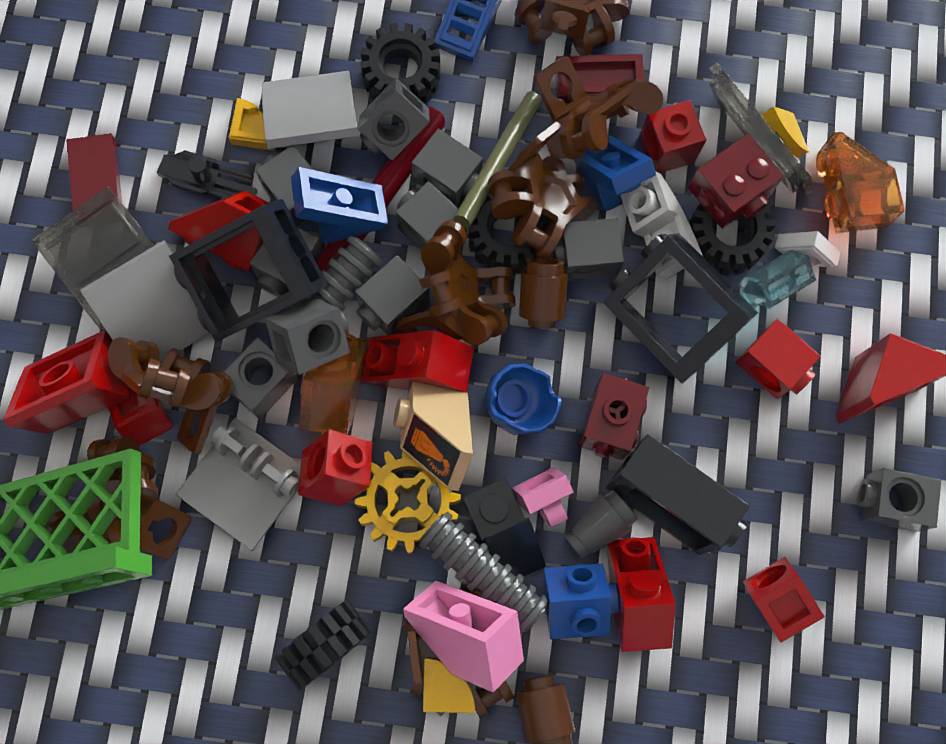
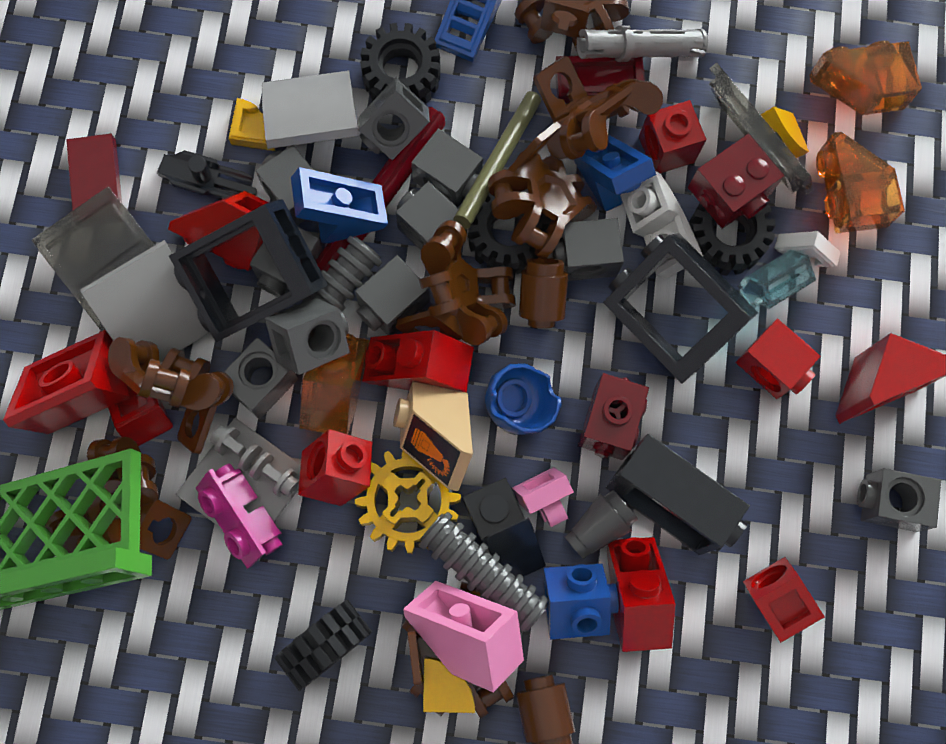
none -> dark pink hinge [196,463,283,569]
none -> light grey pin [577,26,708,62]
none -> clear orange slope [809,40,922,115]

